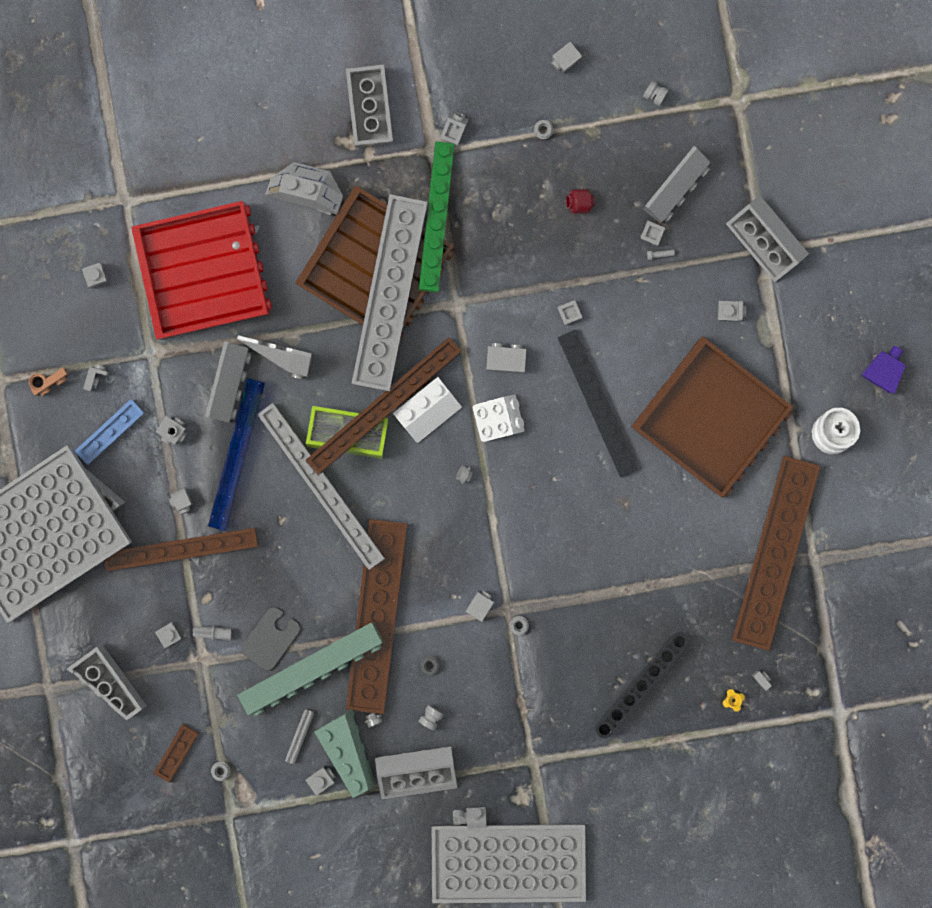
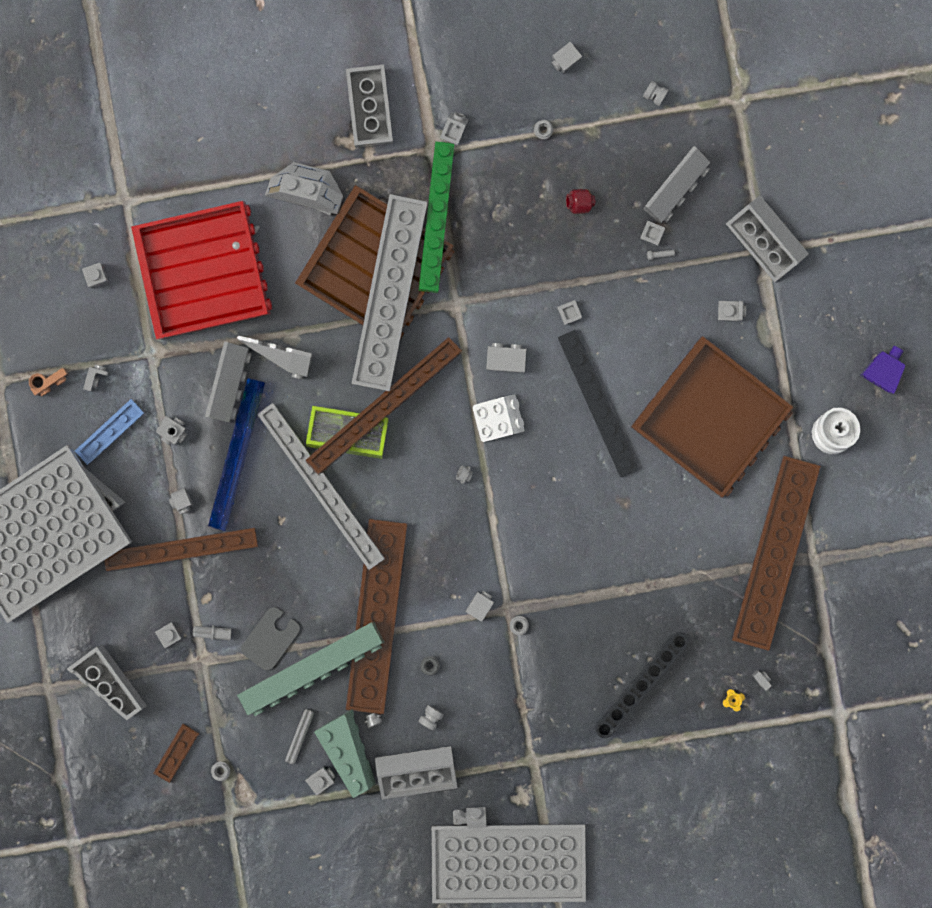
white slope [393,377,462,443] -> none

